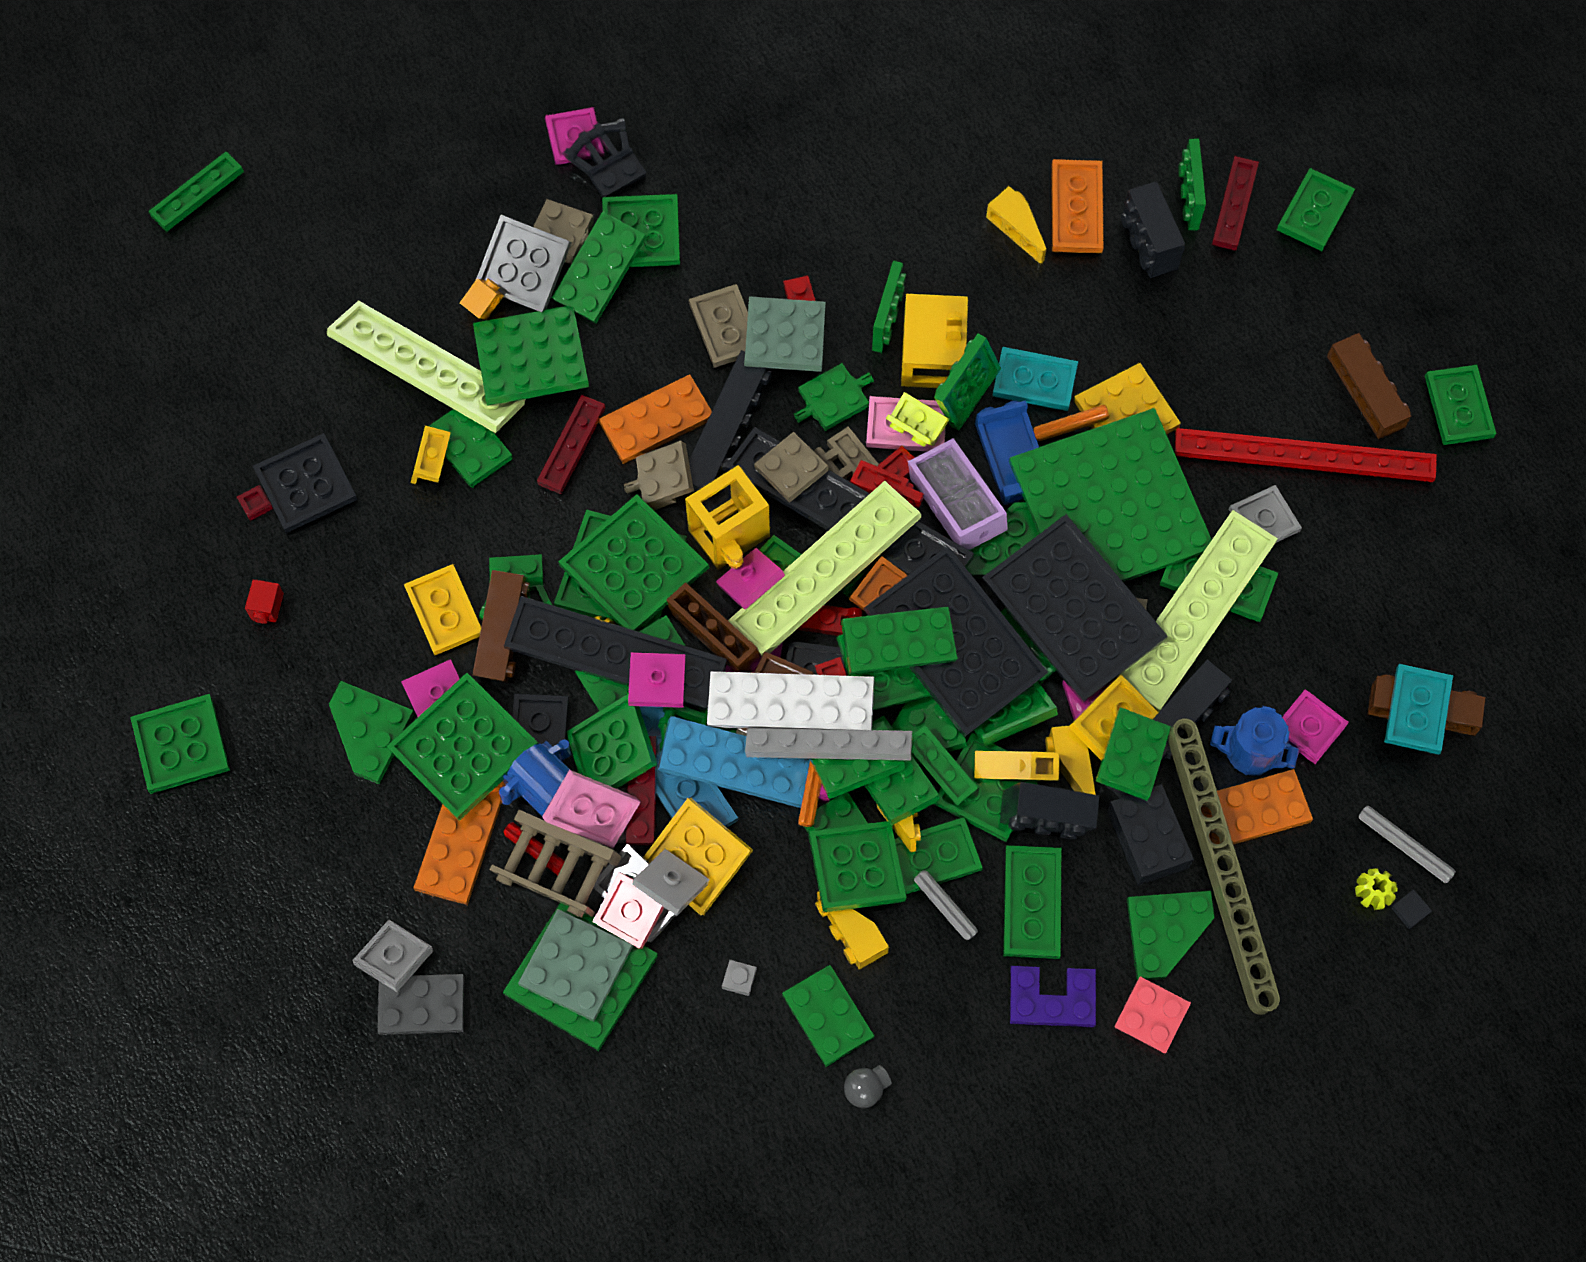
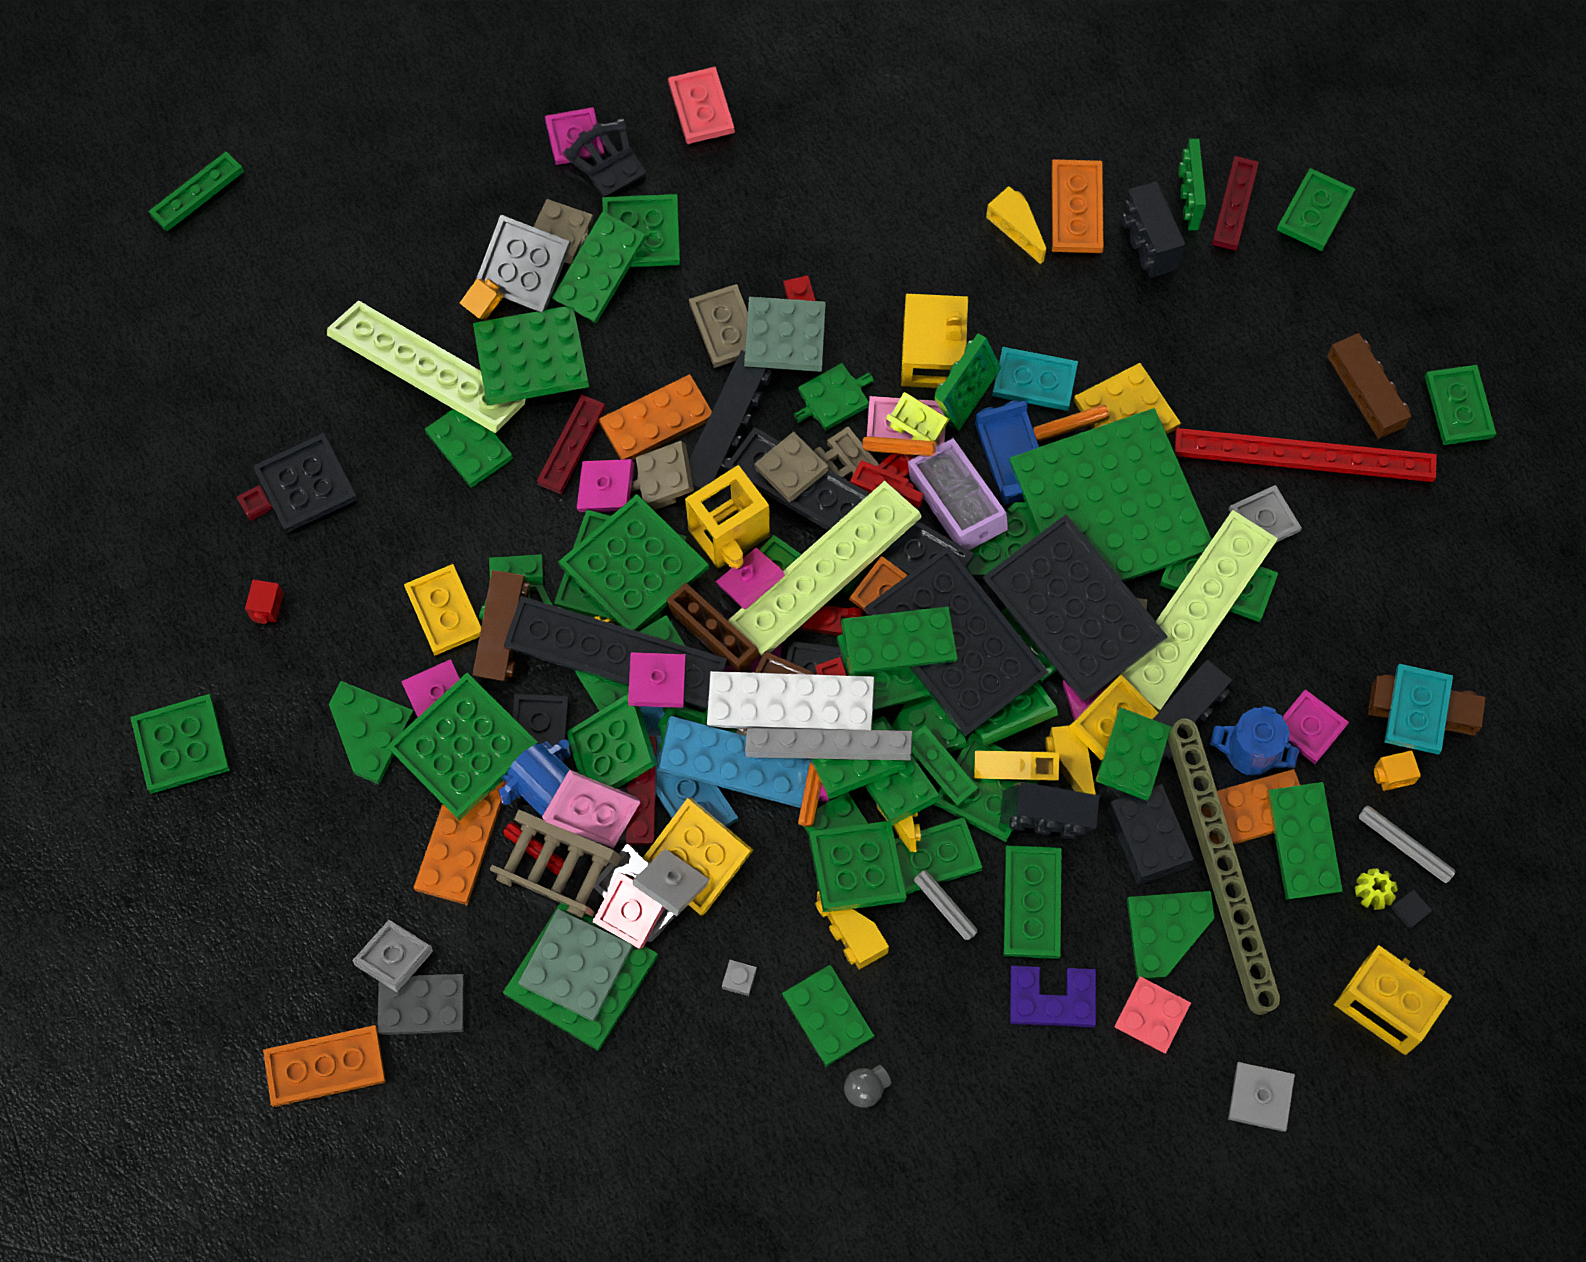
yellow panel [411,426,451,484] -> none
green plate [872,261,906,353] -> none
none -> orange plate [263,1025,386,1107]
none -> dark pink plate [577,459,634,512]
none -> coral plate [668,67,734,144]
none -> orange axle [863,436,936,456]
none -> light grey plate [1228,1062,1295,1132]
none -> green plate [1267,782,1342,900]
none -> yellow piece [1334,945,1452,1055]
none -> light orange brick [1374,751,1421,791]

